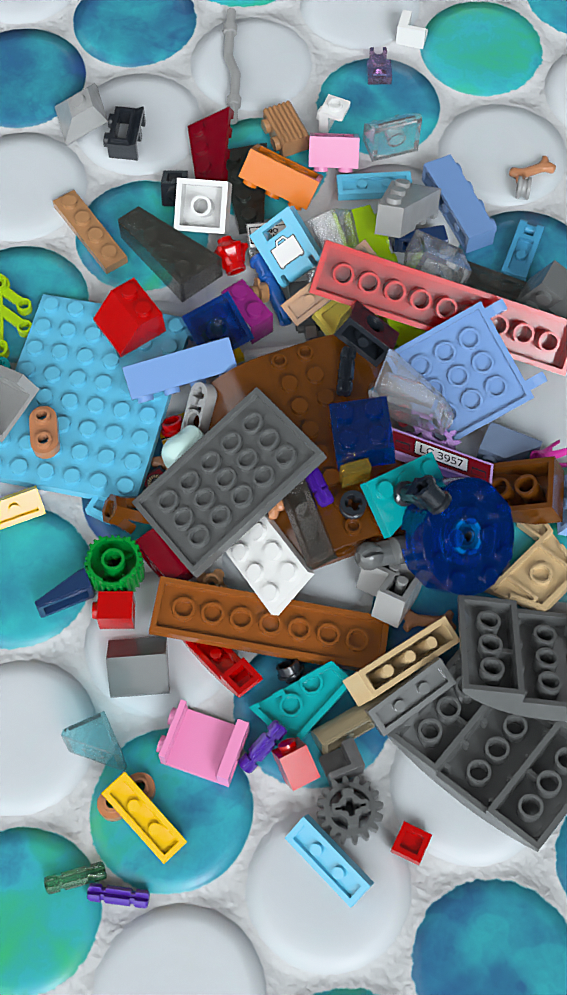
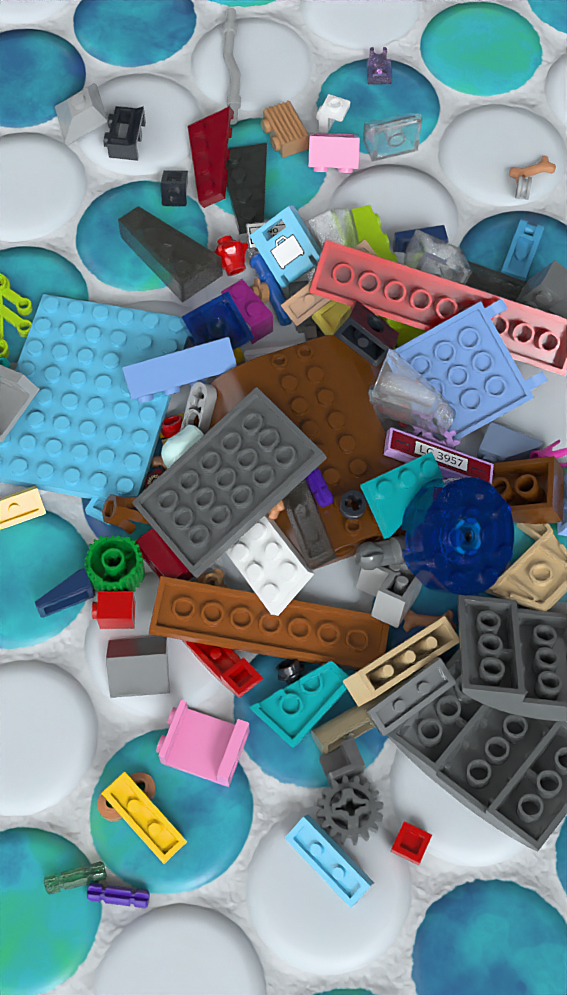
nougat plate [29,406,60,459] -> none
medium nougat plate [53,190,128,274] -> none
clear light blue slope [61,711,127,771] -> none
red slope [93,277,166,357] -> none
white brick [174,178,232,235] -> none
orange slope [238,143,323,211] -> none
dark purple axle [238,720,287,774] -> none
brick [271,737,320,791] -> none
clear blue brick [329,396,396,471] -> none
medium azure plate [336,171,412,201] -> none
black axle [336,346,356,397] -> none
clear yellow tile [339,458,371,488] -> none
light grey wedge [374,179,441,238] -> none
black connector [393,475,452,515] -> none
white panel [396,10,428,49] -> none
medium blue brick [422,154,497,253] -> none

